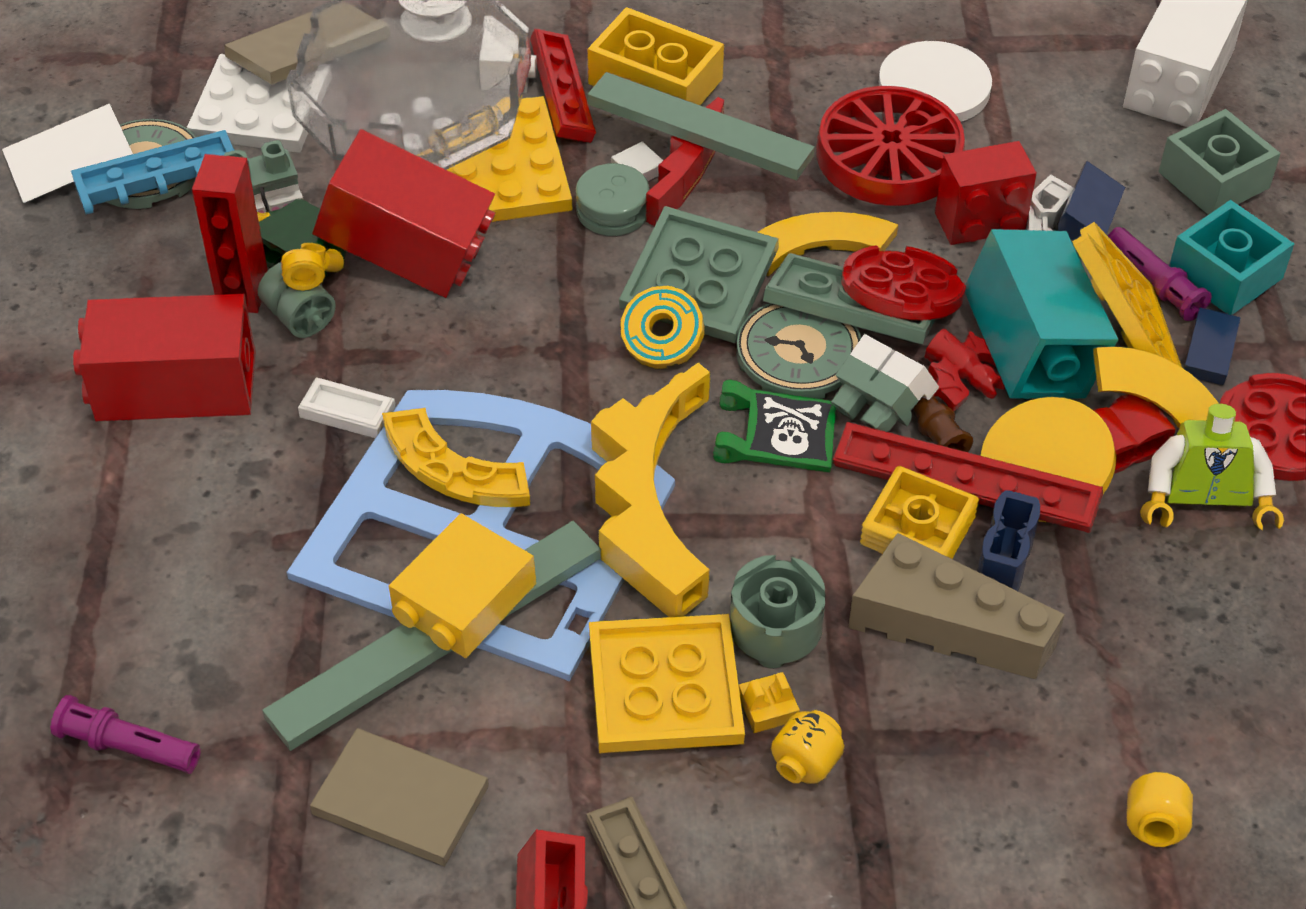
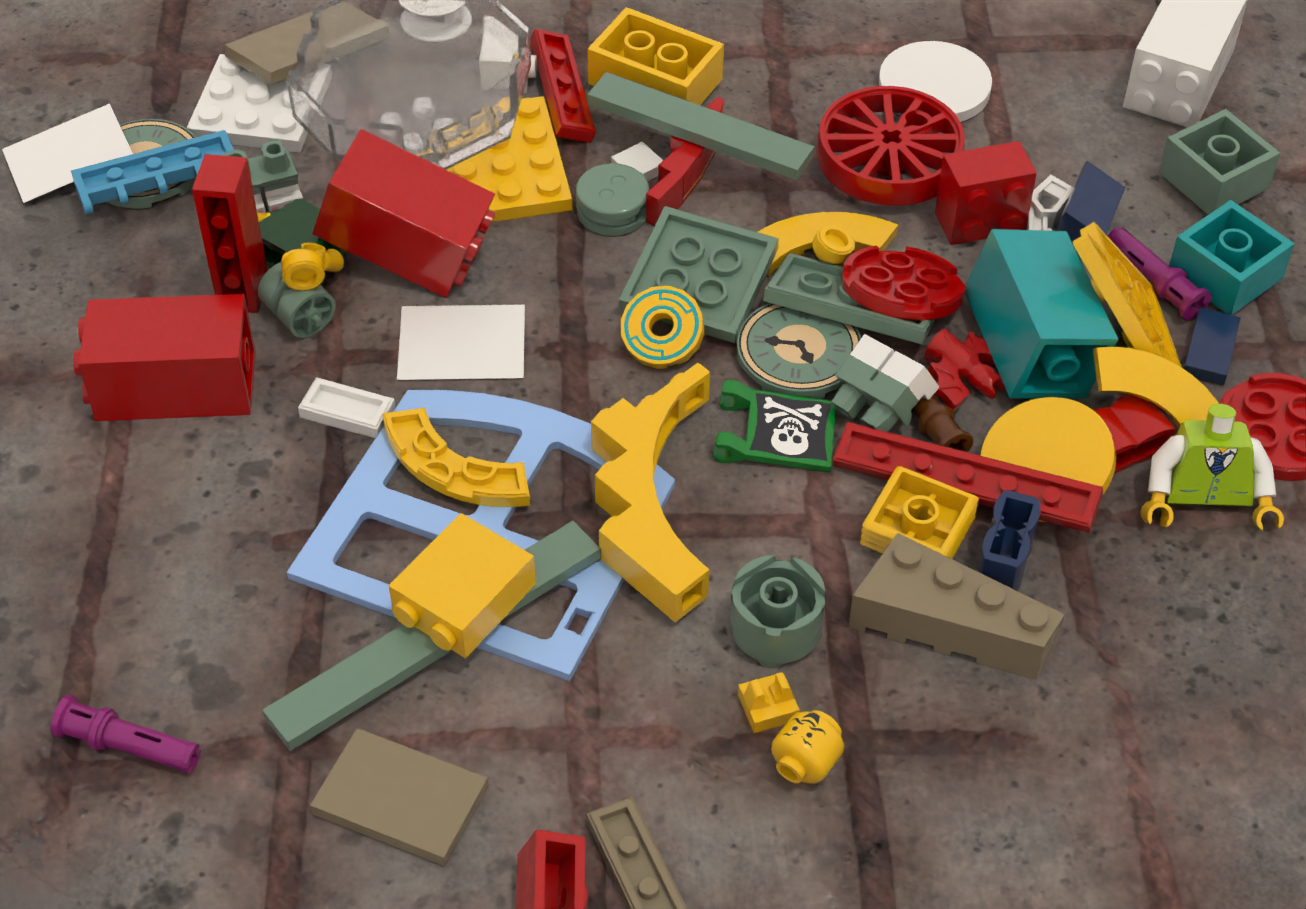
yellow plate [589,614,745,753] -> none
yellow head [1127,772,1193,847] -> none
none -> white sticker [397,305,525,380]
none -> yellow tile [812,224,855,267]

